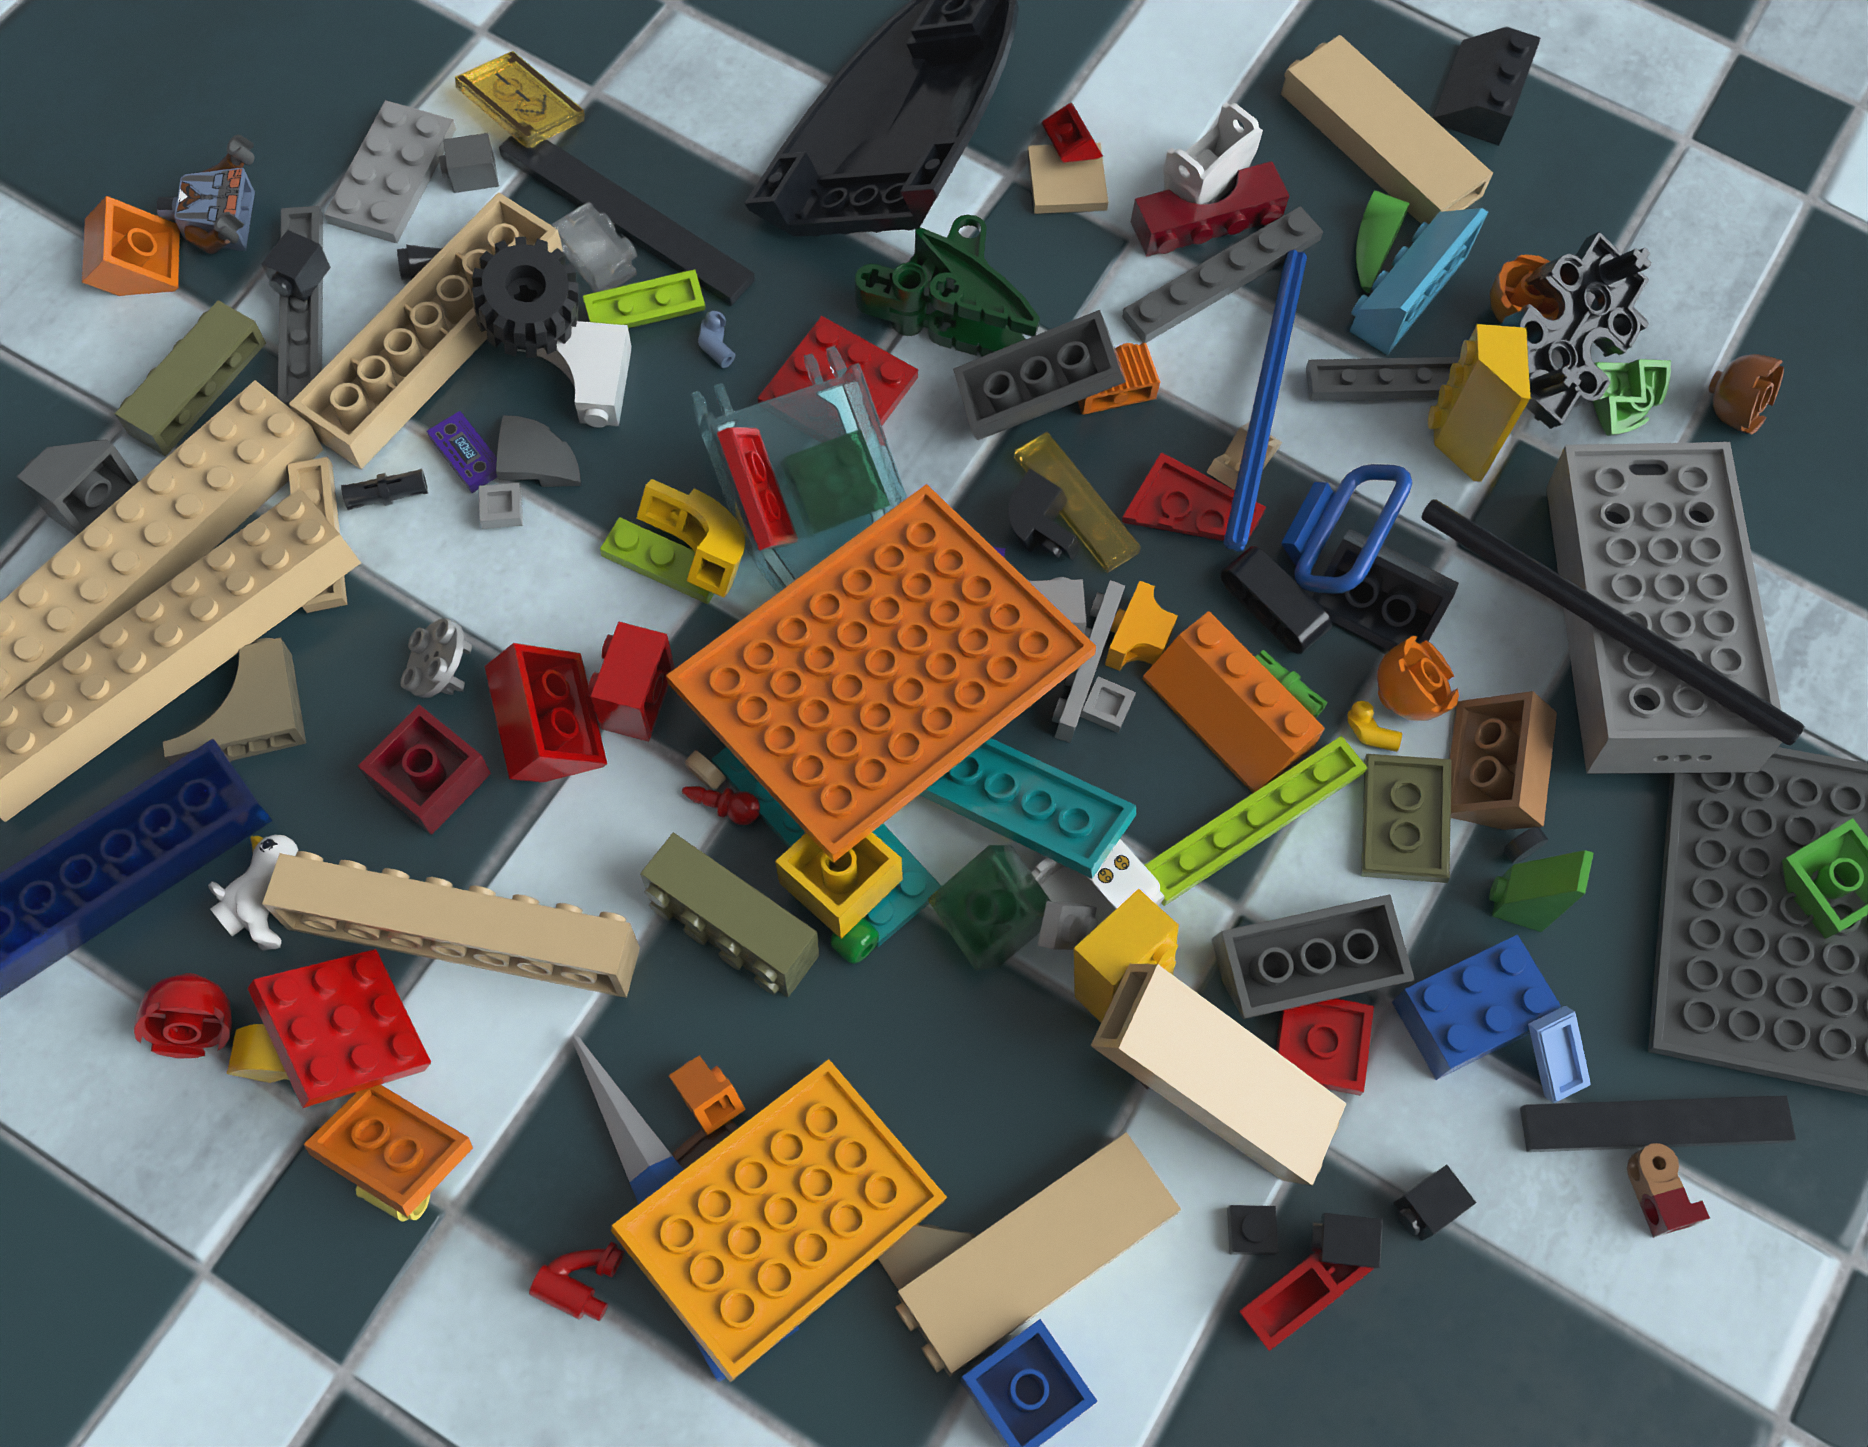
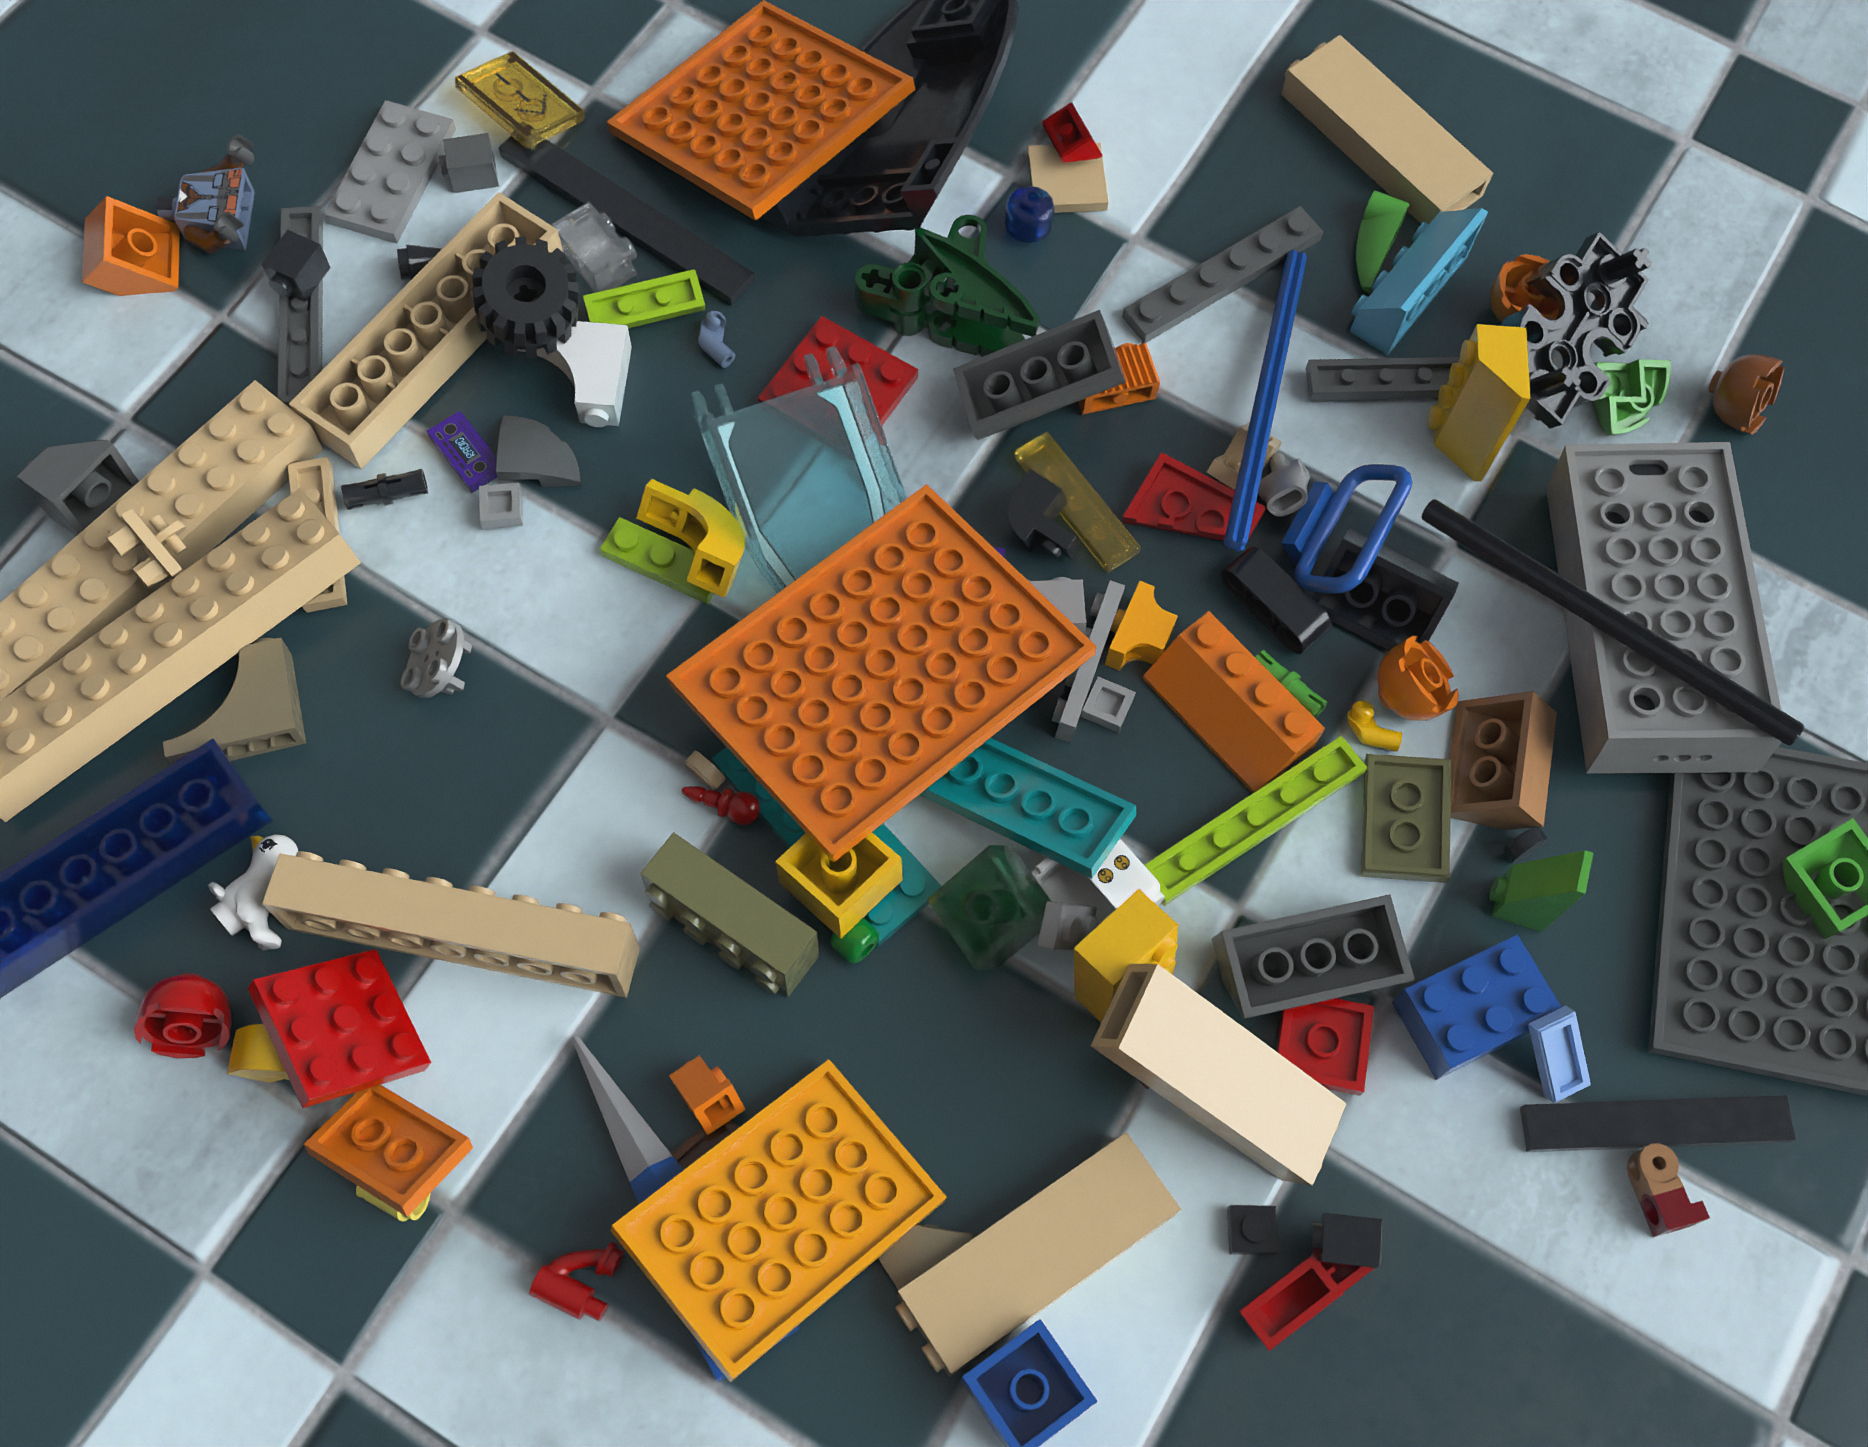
olive brick [114,300,266,456] -> none
dark red brick [358,705,491,835] -> none
red slope [484,643,607,782] -> none
red brick [588,621,675,742] -> none
red tile [717,427,798,551] -> none
clear green brick [780,429,890,538] -> none
dark red arch [1130,161,1290,257] -> none
white piece [1163,102,1263,204] -> none
black brick [1393,1164,1476,1241] -> none
black slope [1433,26,1541,146] -> none
none -> tan hips [106,508,187,589]
none -> orange plate [606,0,916,221]
none -> clear blue head [1004,186,1055,243]
none -> light grey piece [1258,453,1310,516]

